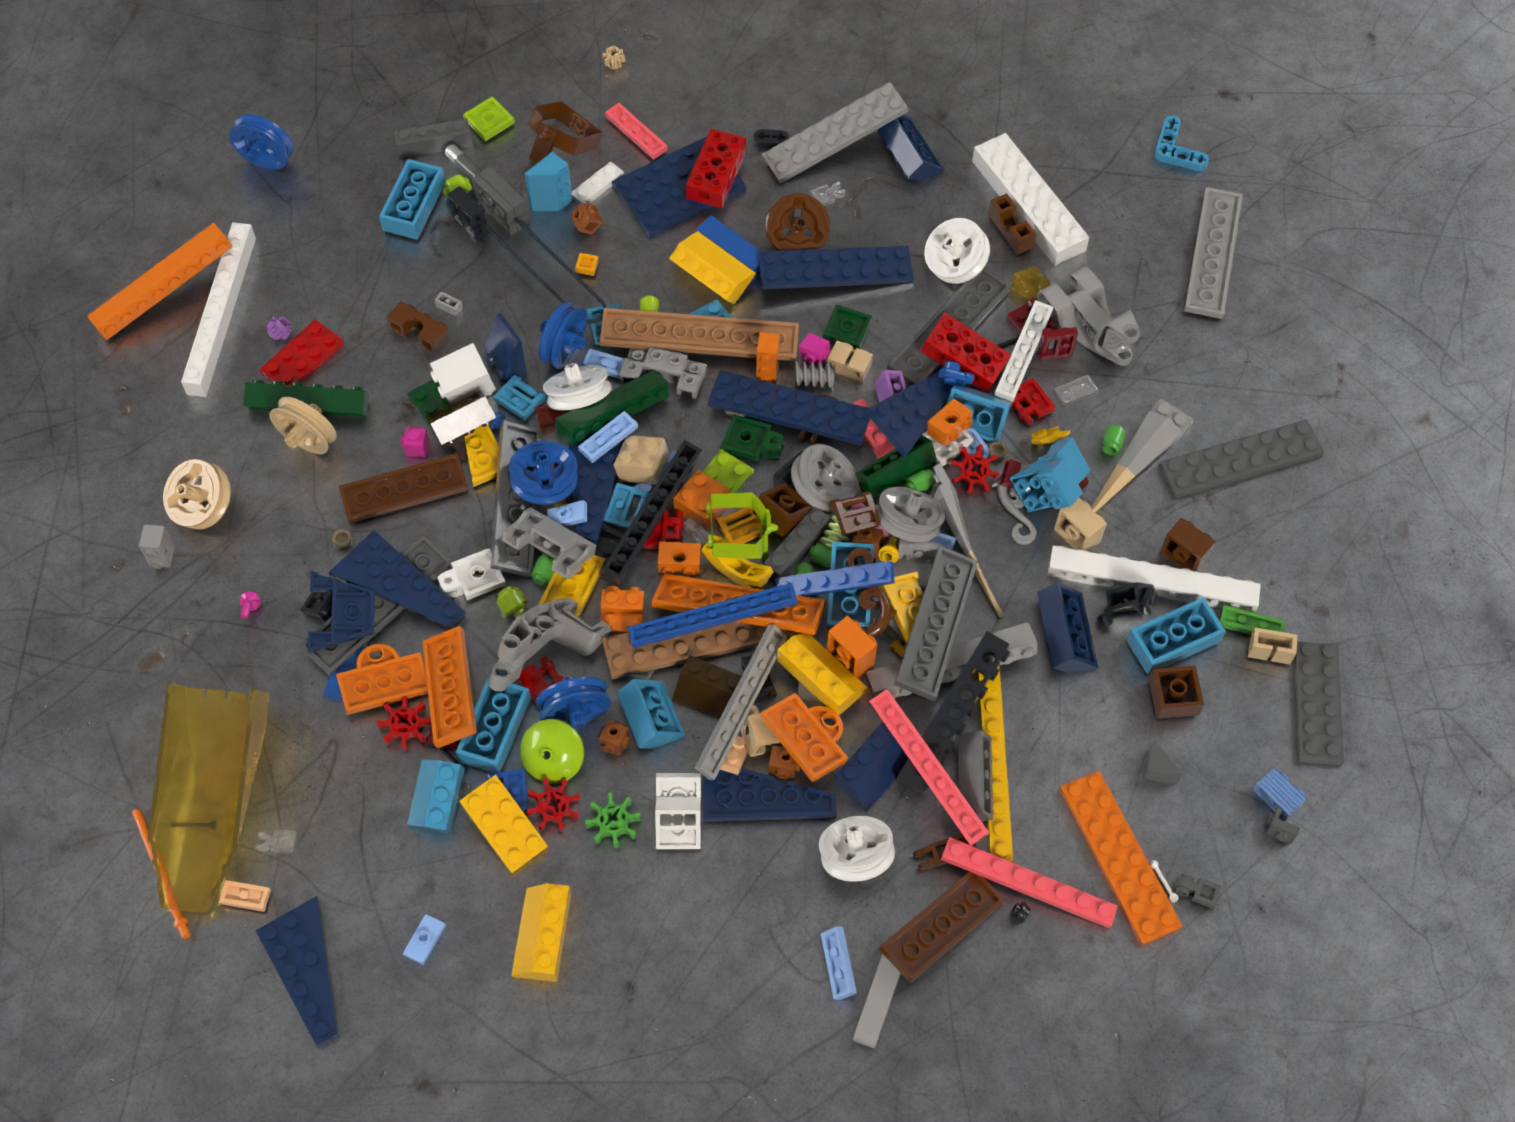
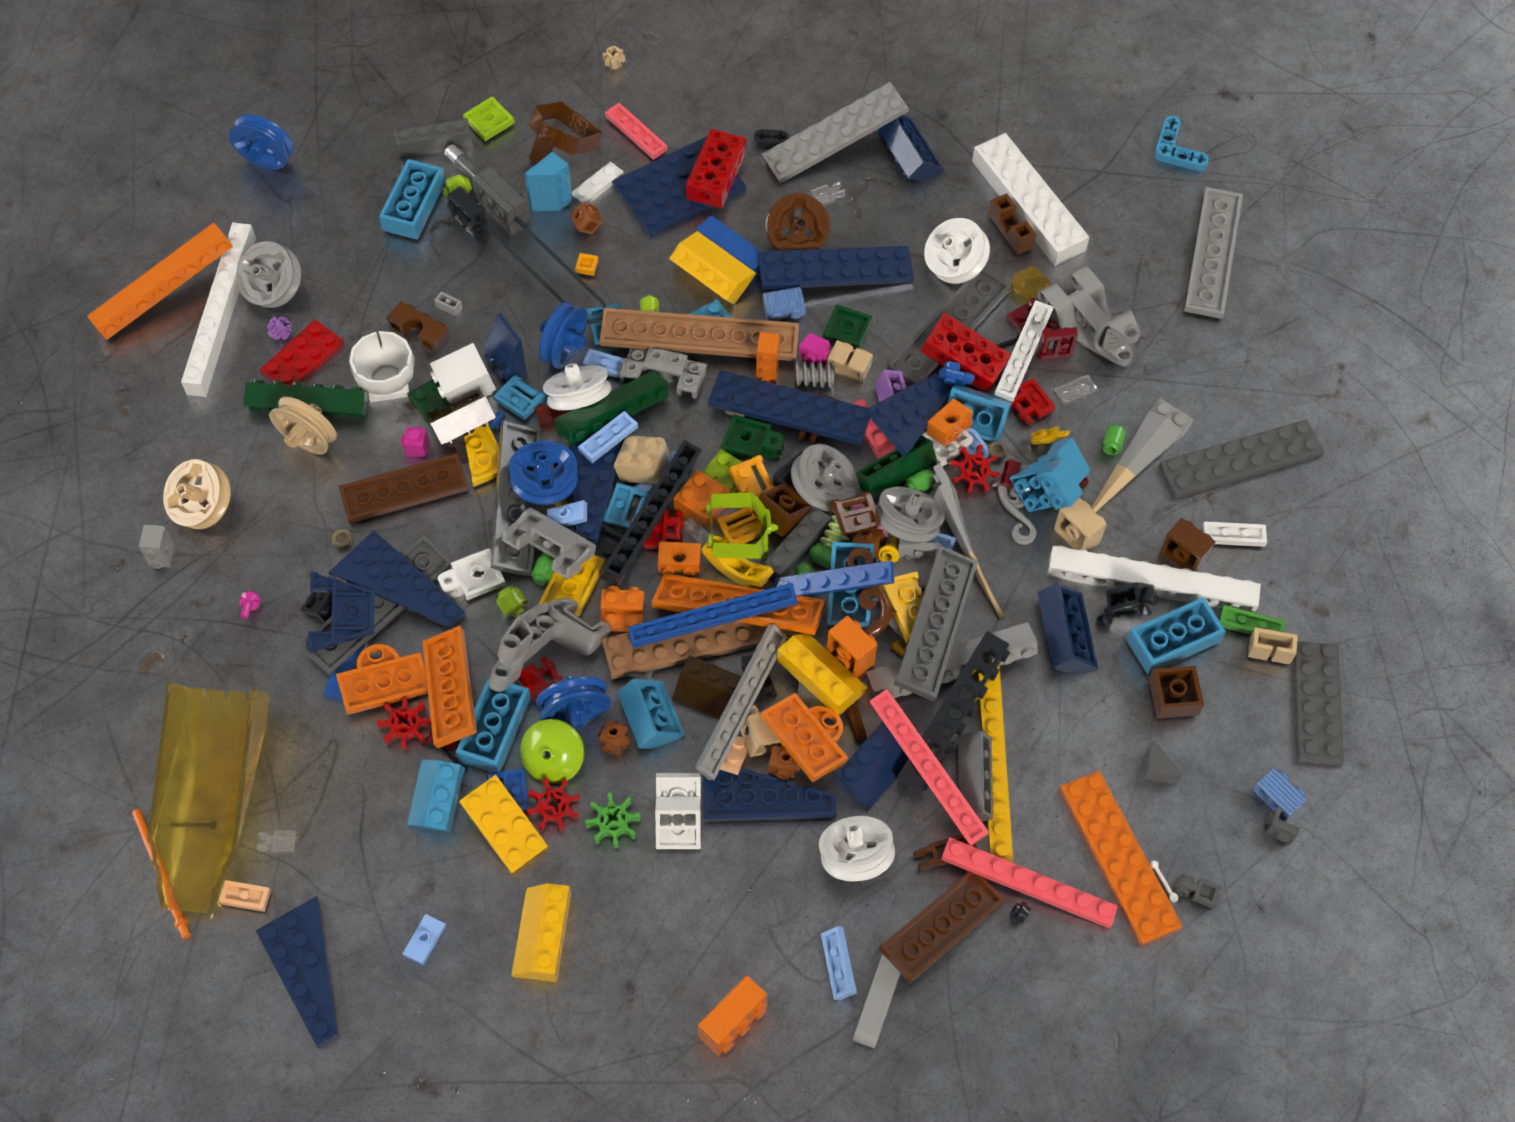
none -> light grey wheel [236,241,301,308]
none -> white plate [349,331,415,403]
none -> orange brick [698,975,767,1056]
none -> light orange plate [728,455,776,497]
none -> medium blue brick [762,287,806,322]
none -> reddish brown axle [846,701,867,743]
none -> white plate [1202,522,1267,547]

